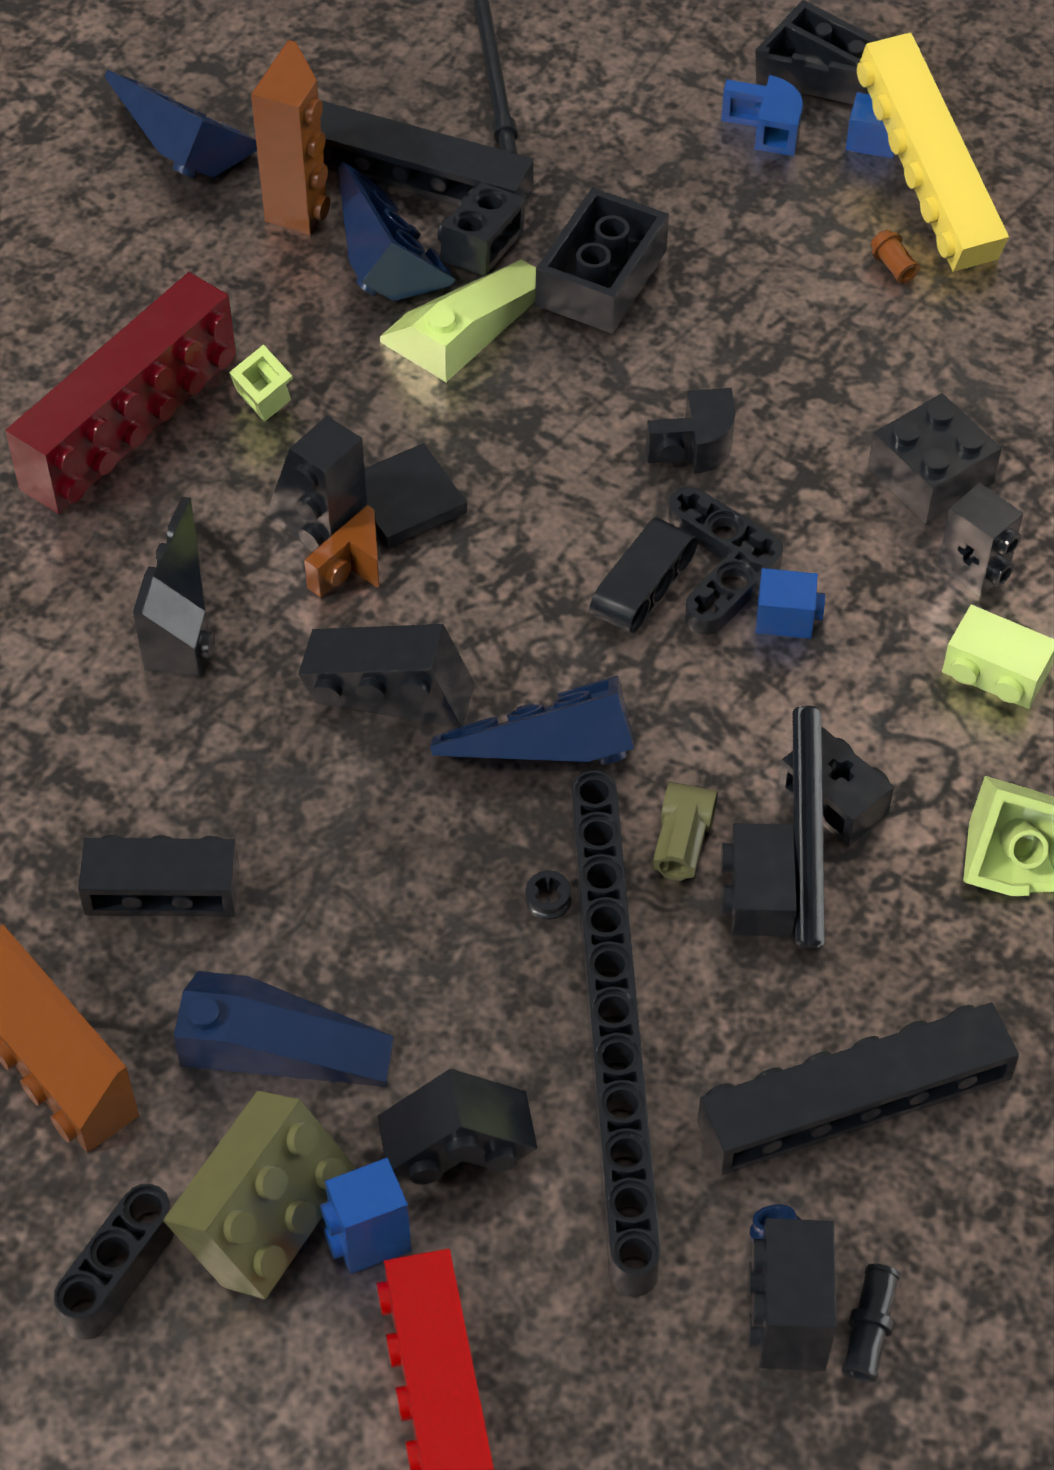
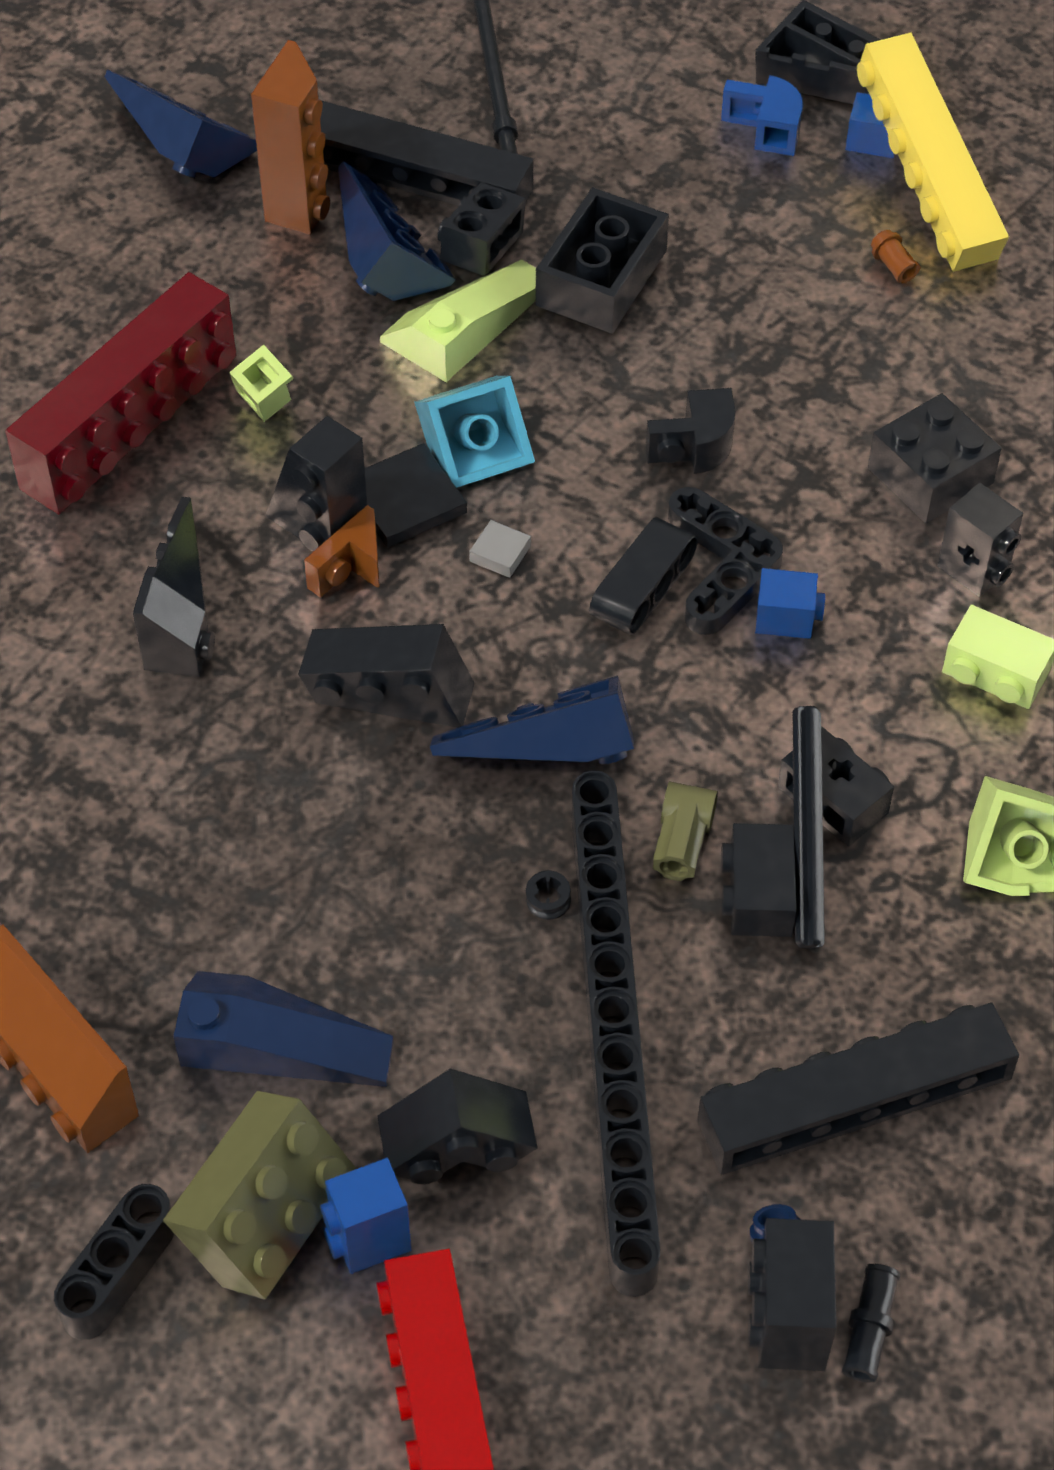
black brick [78,835,240,917] -> none
none -> medium azure slope [414,376,535,488]
none -> light grey tile [469,520,531,578]

